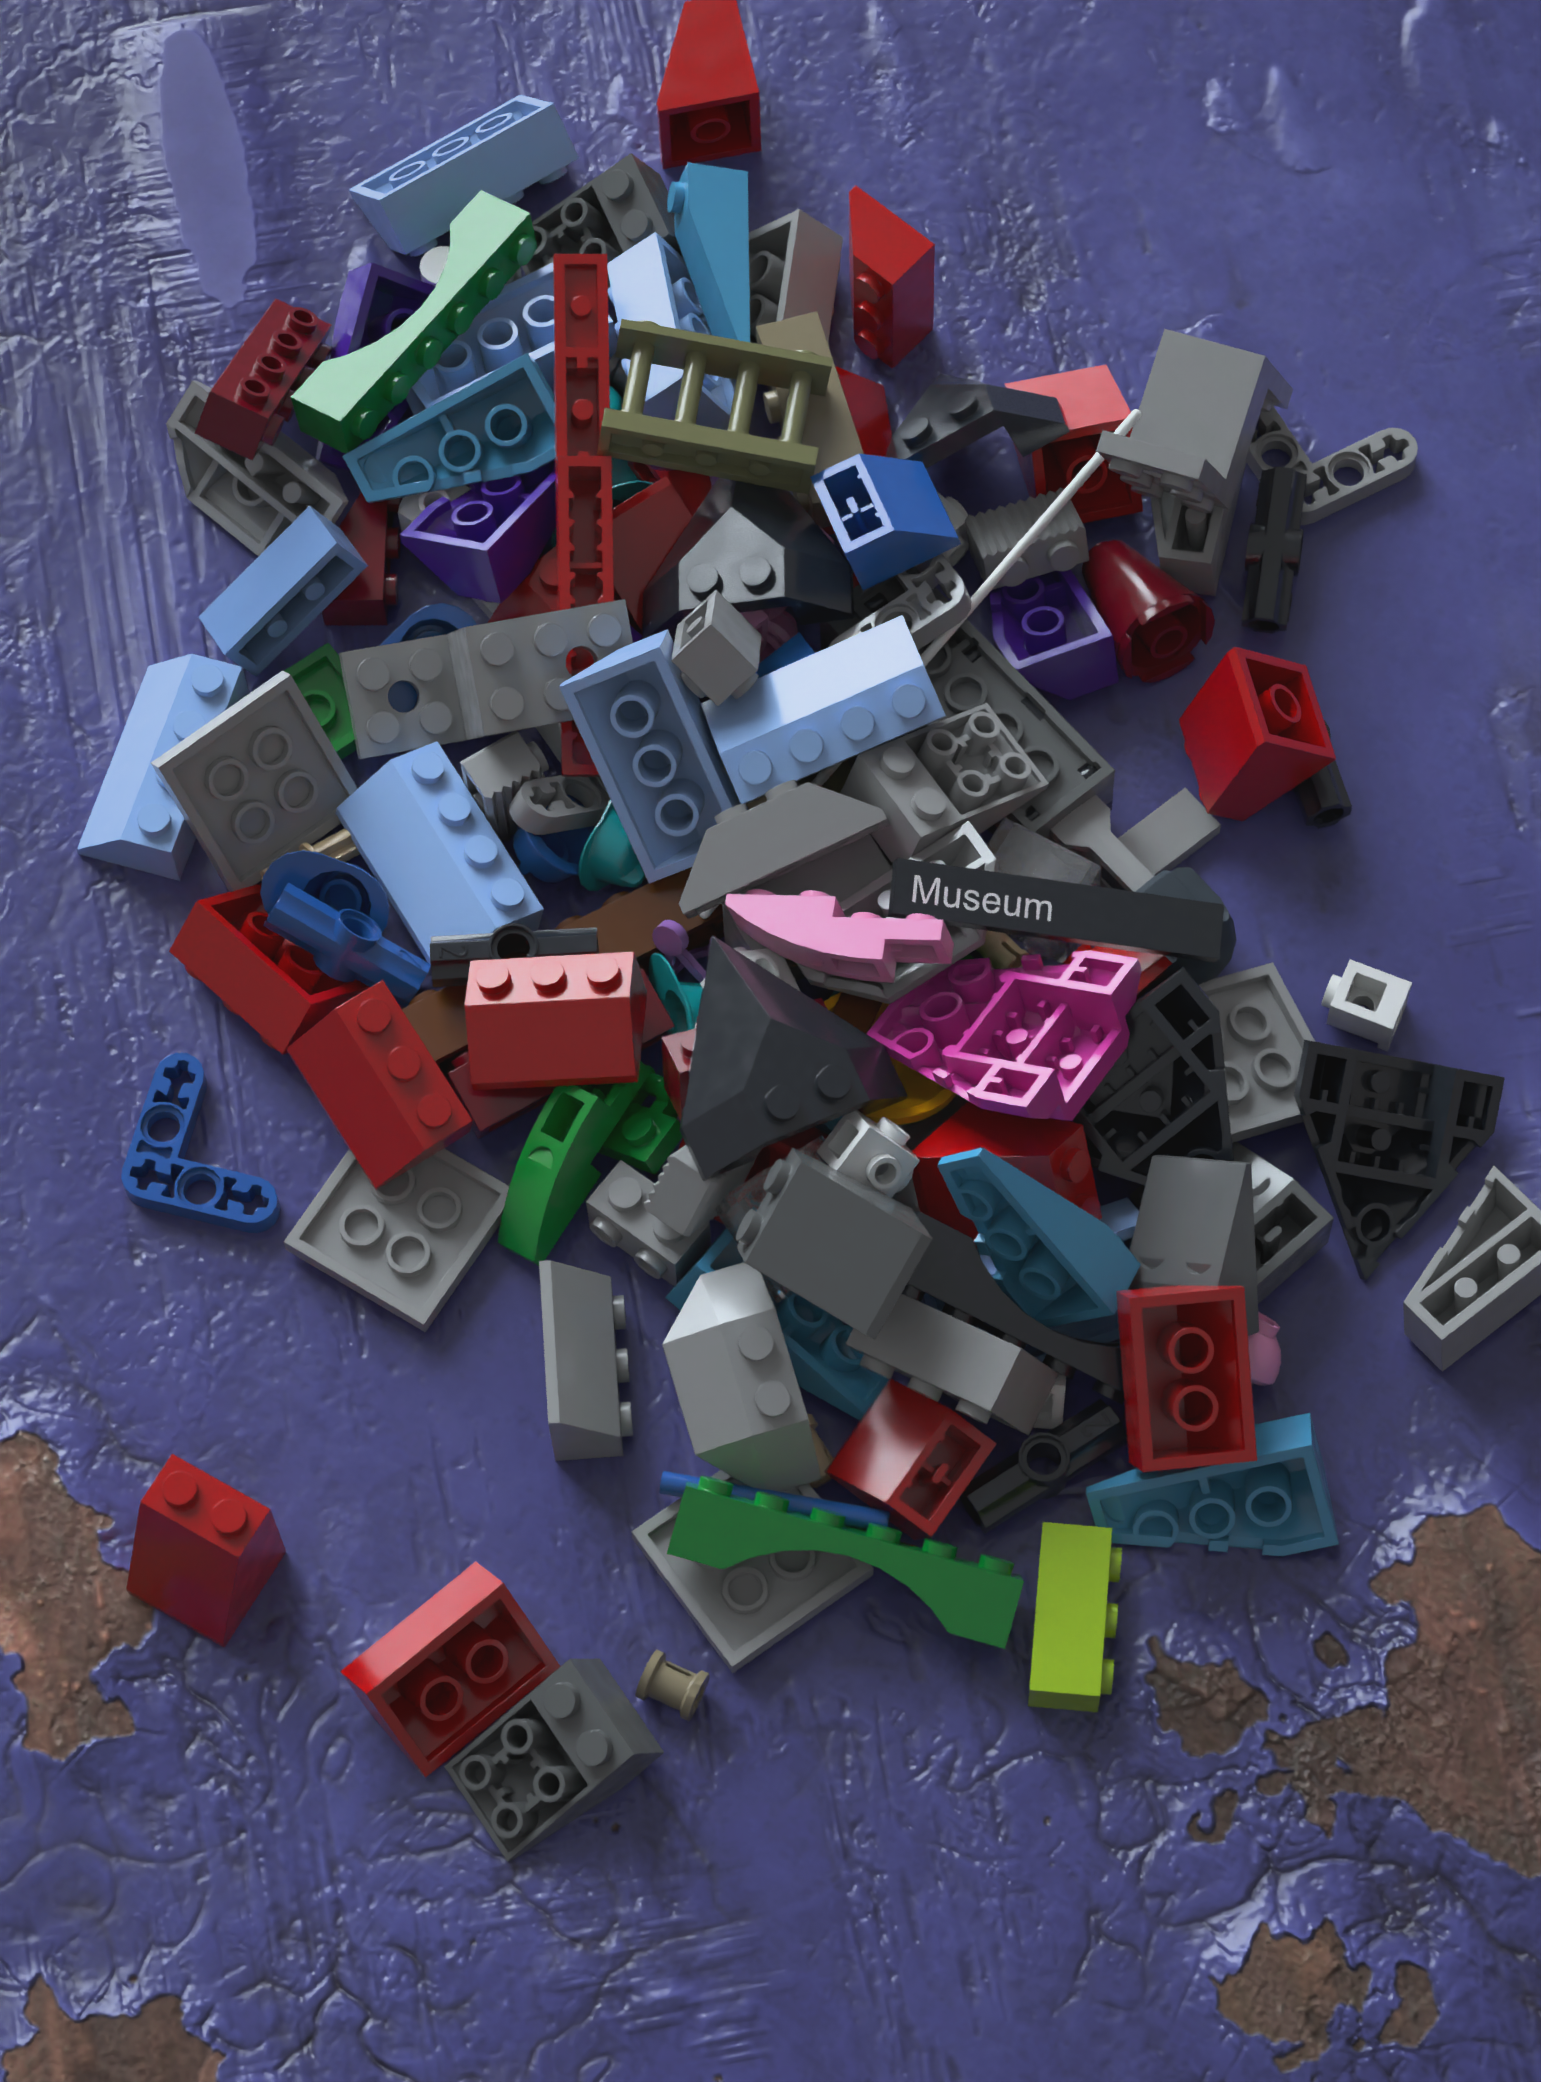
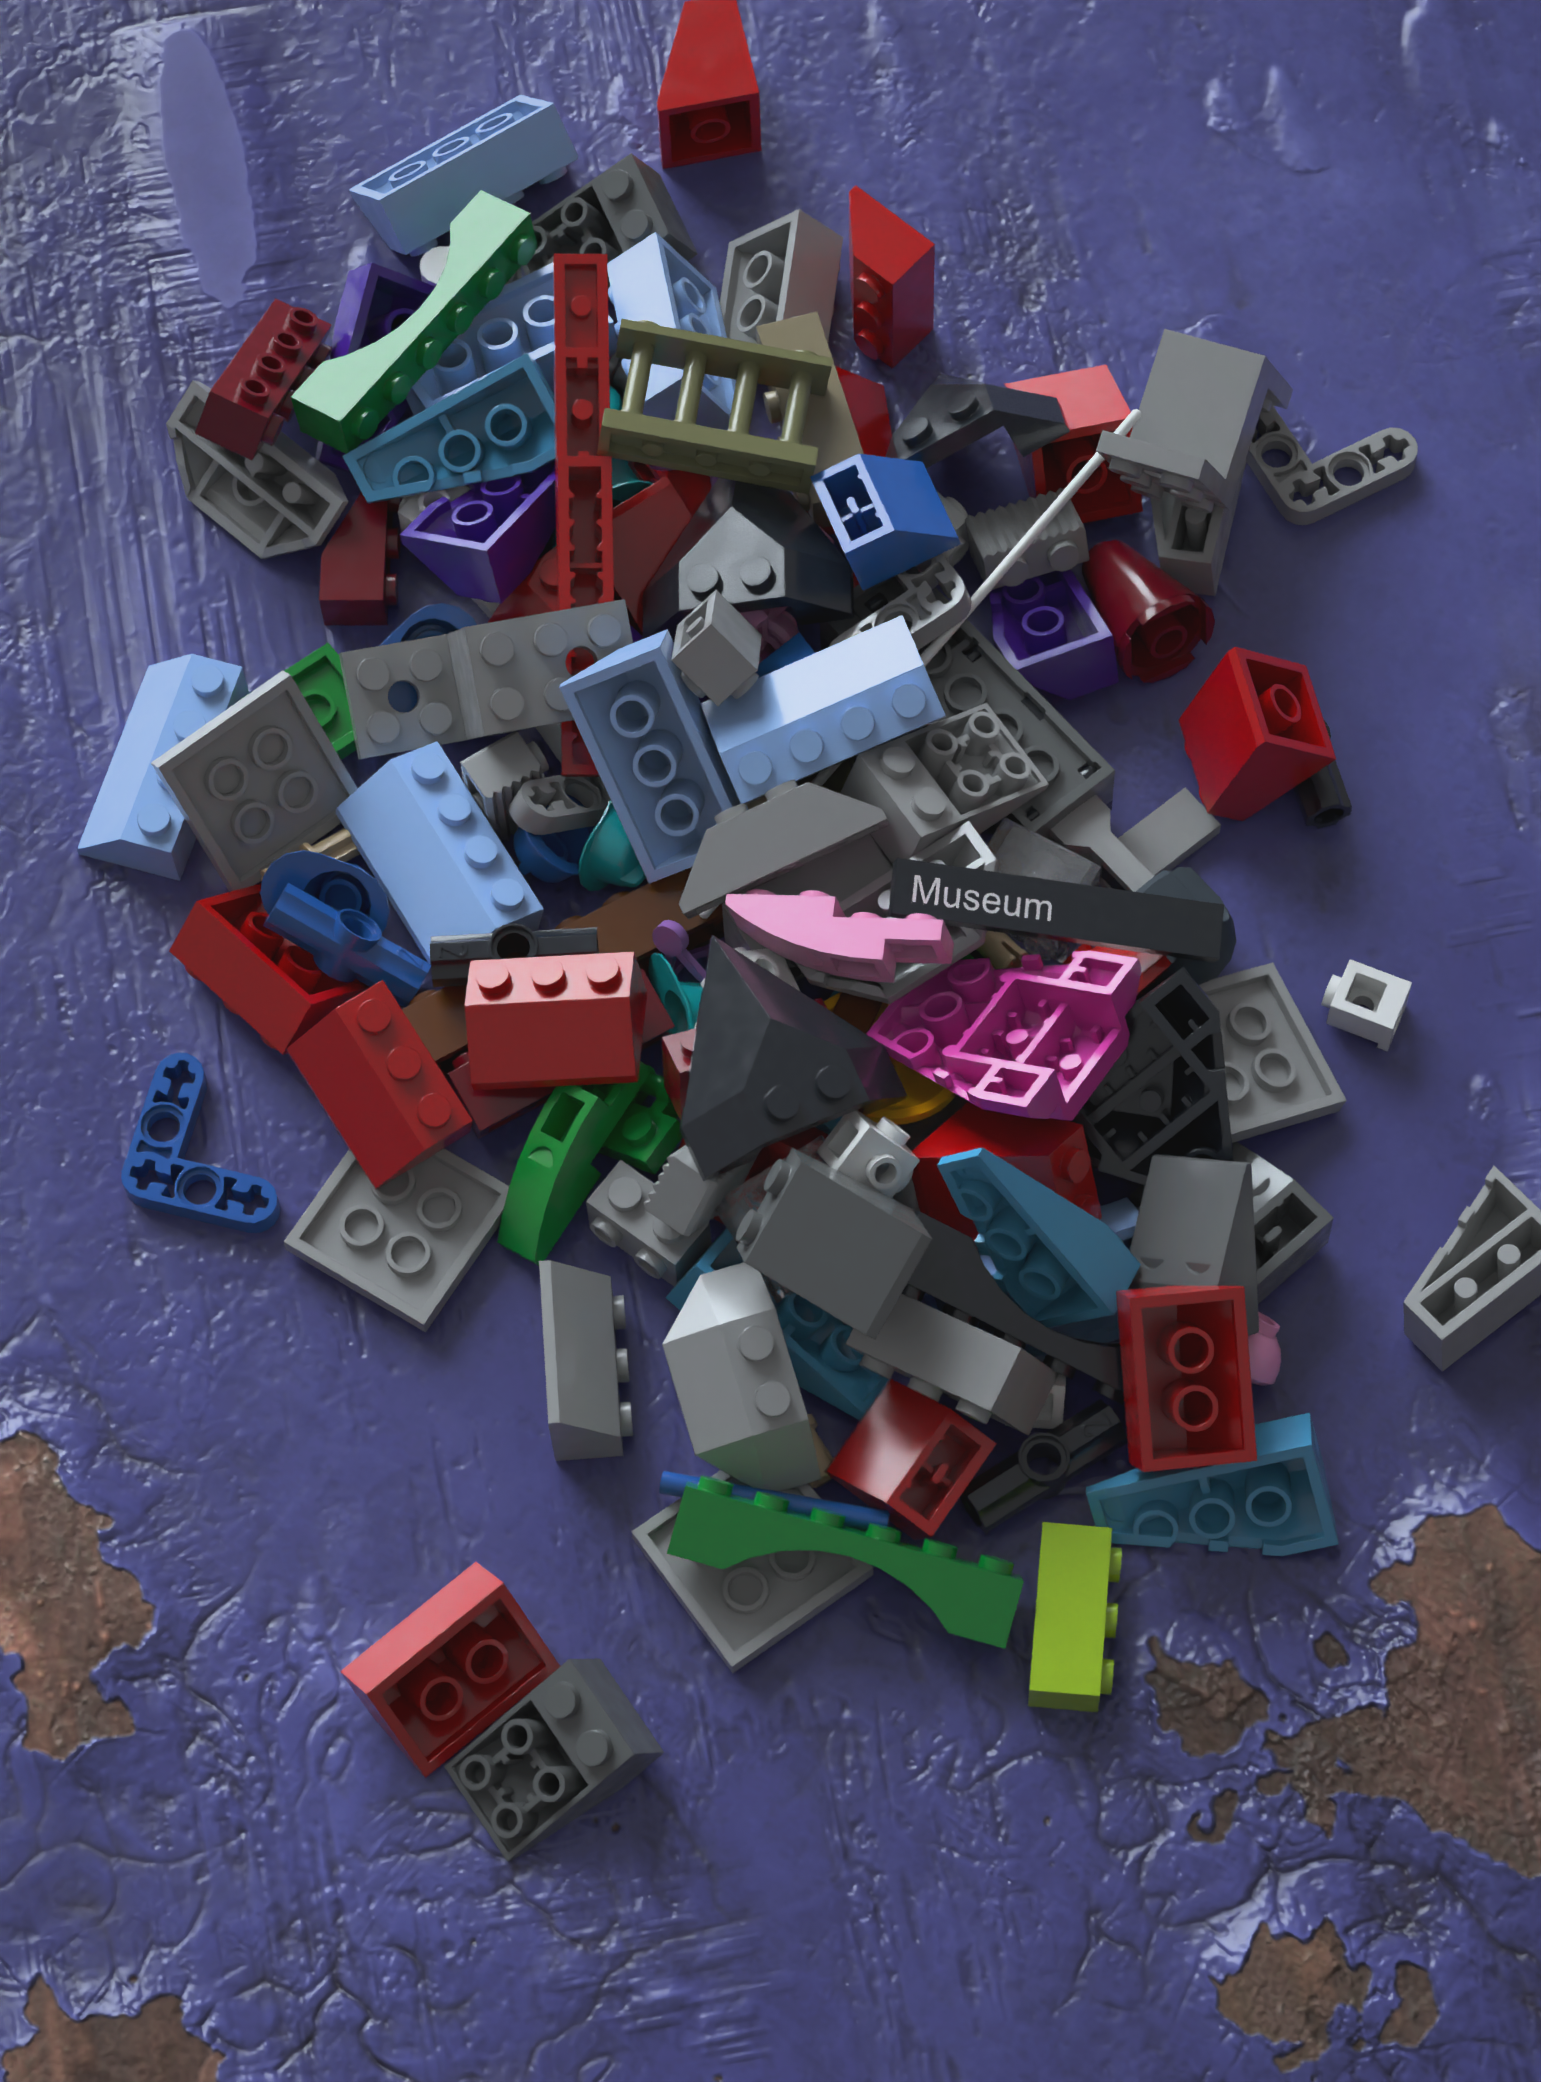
red slope [126,1454,286,1648] -> none
medium blue brick [198,506,368,677] -> none
dark tan bush [635,1649,710,1721] -> none
dark azure wedge [667,162,750,342] -> none
black piece [1241,467,1307,634] -> none
black wedge [1294,1040,1505,1280] -> none

